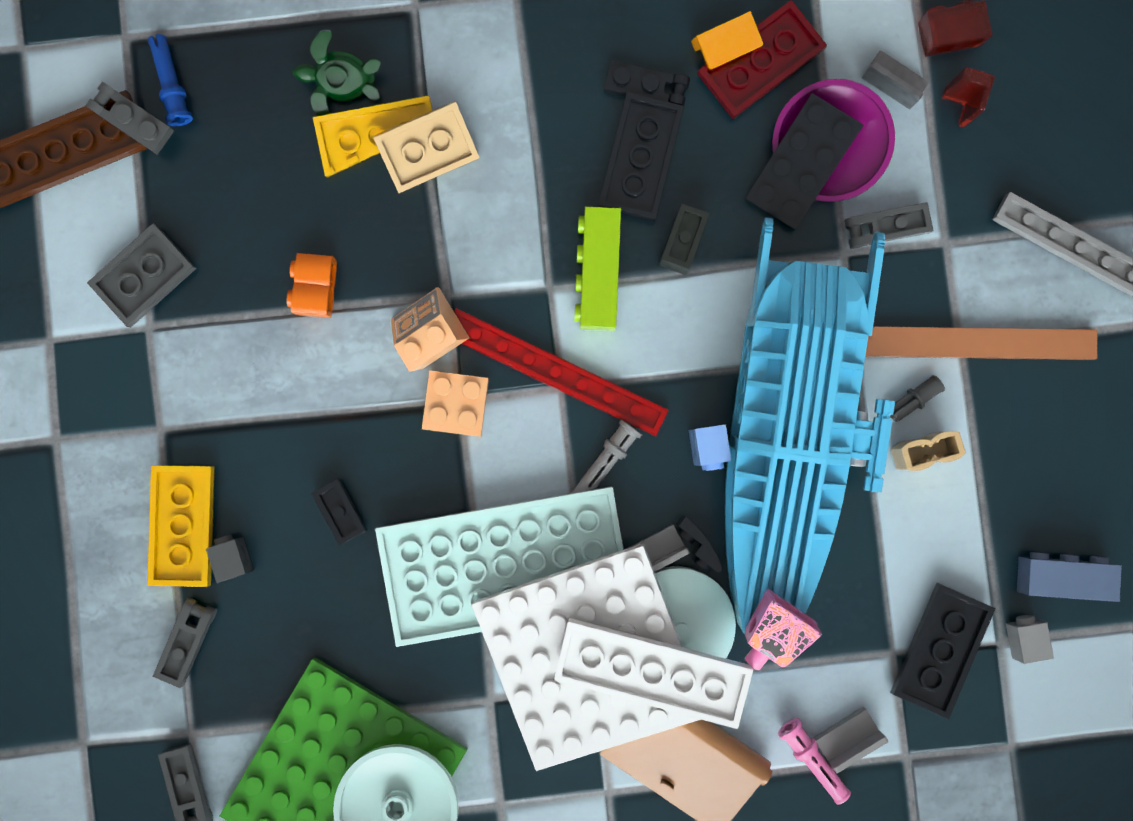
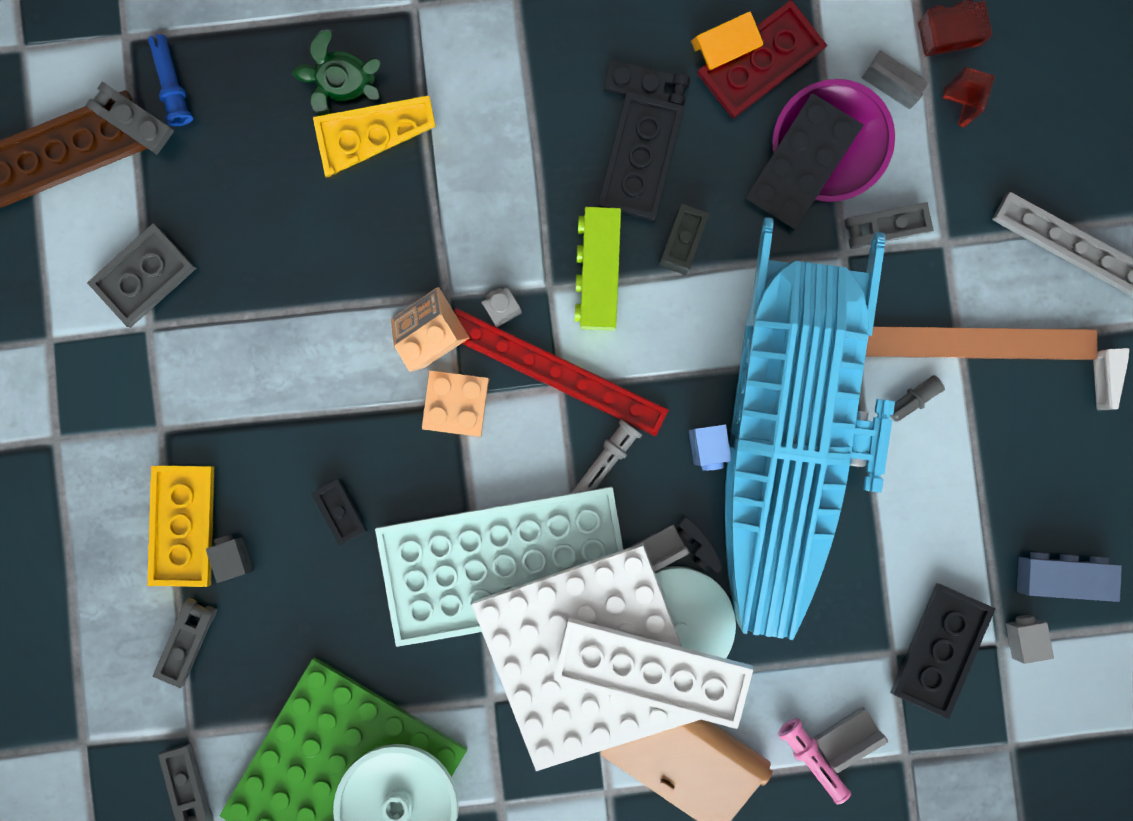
orange brick [287,253,337,318] -> none
tan plate [373,101,479,193] -> none
bright pink torso [745,589,822,670] -> none
tan brick [891,431,966,471] -> none
none -> light grey brick [482,287,522,328]
none -> white slope [1093,348,1129,411]

